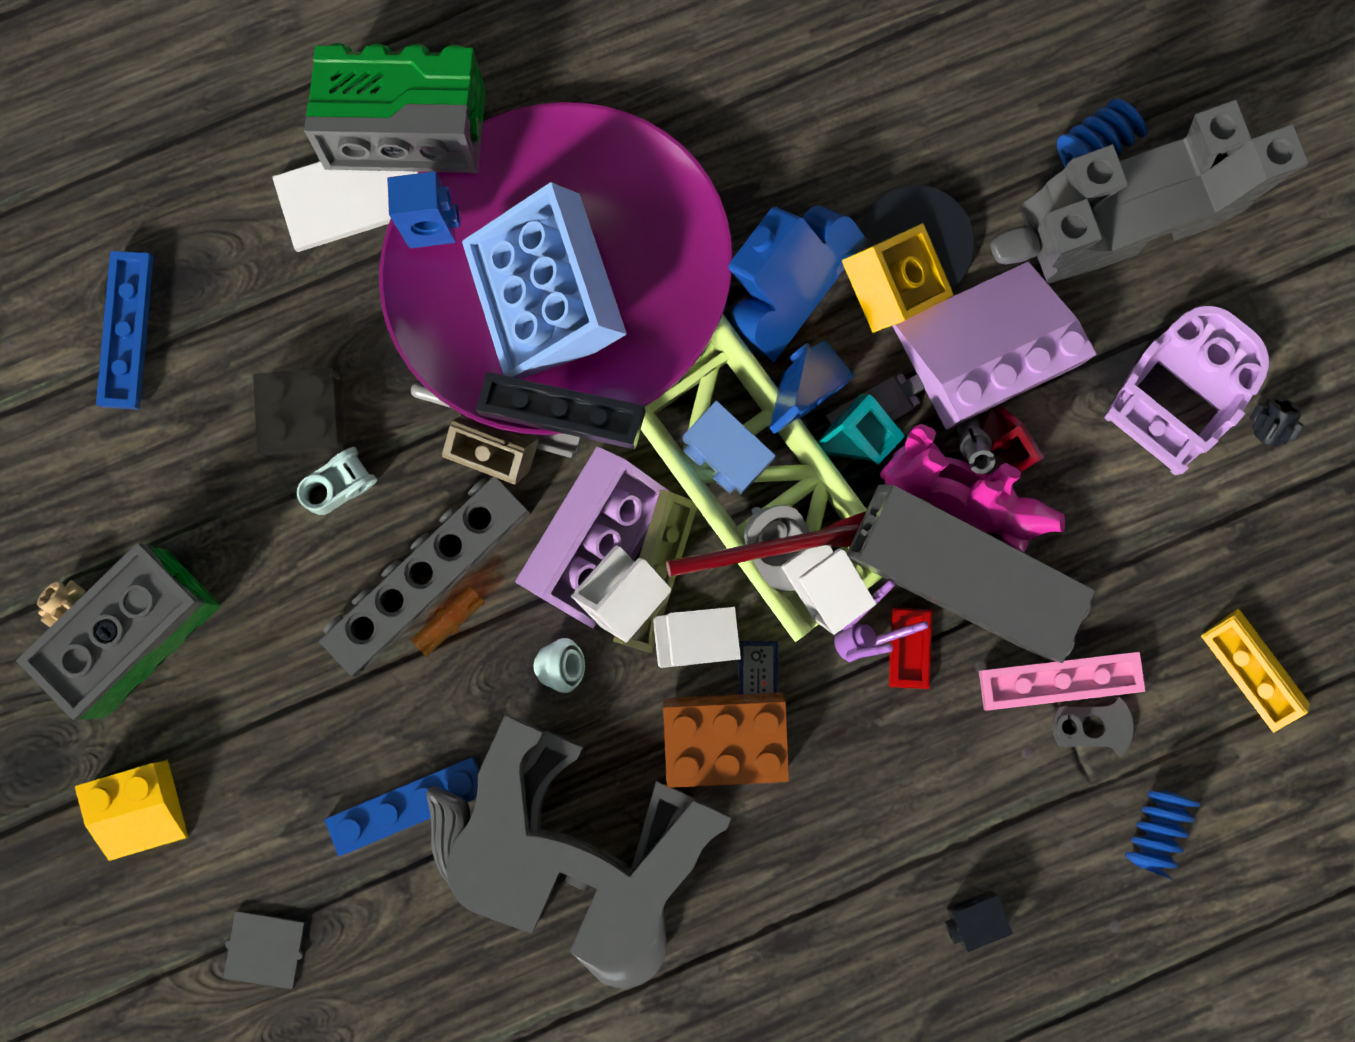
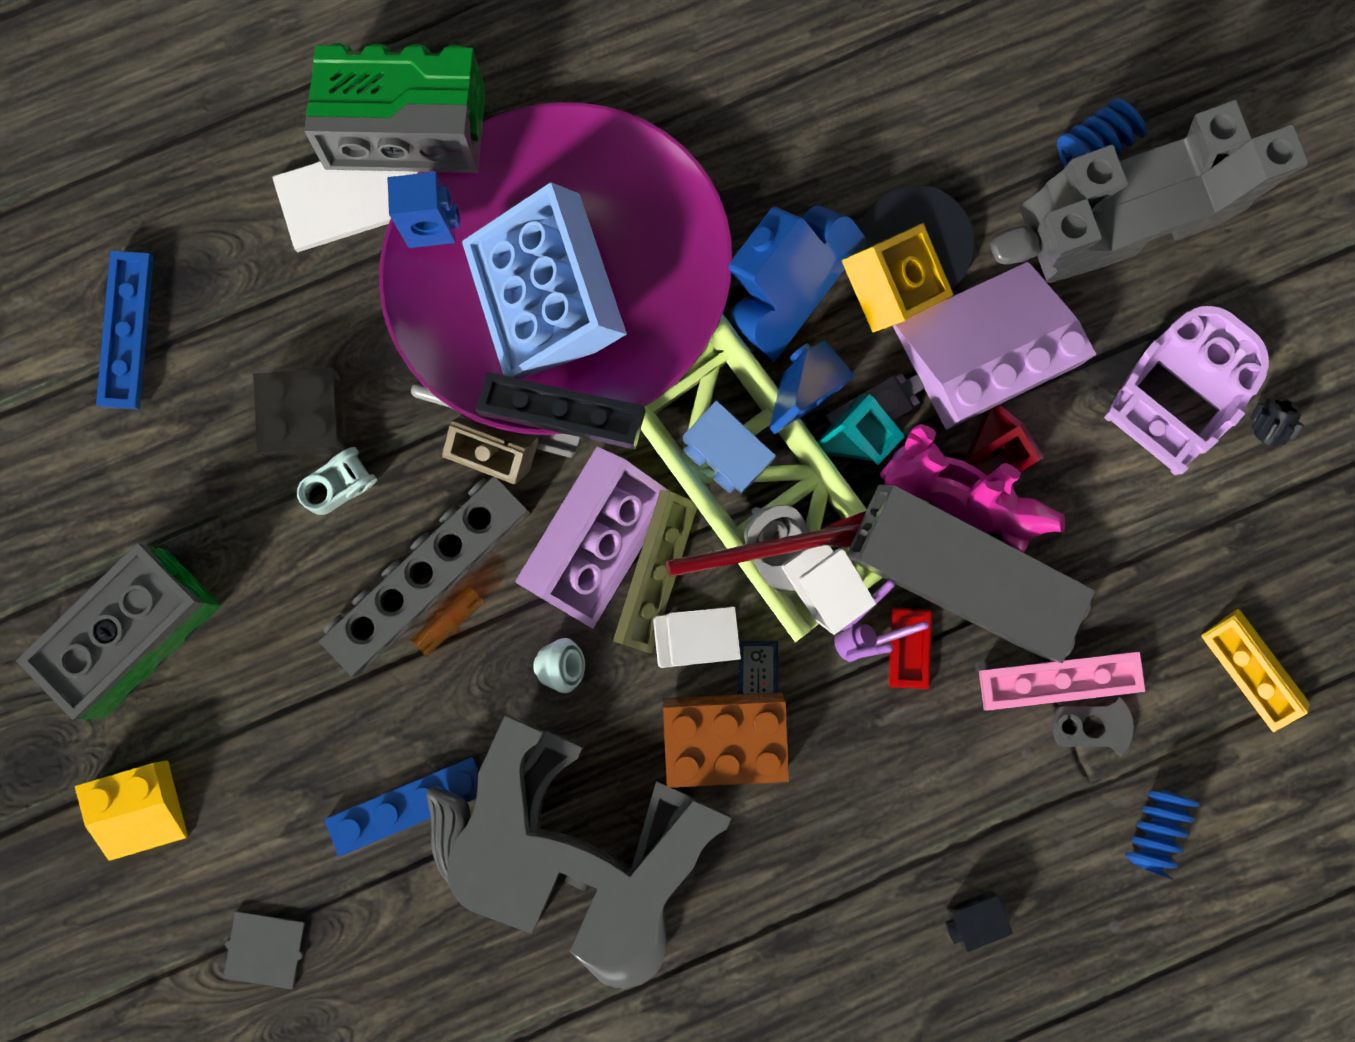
tan gear [37,580,86,627] -> none
white piece [571,546,671,643] -> none
dark grey pin [957,418,995,474] -> none

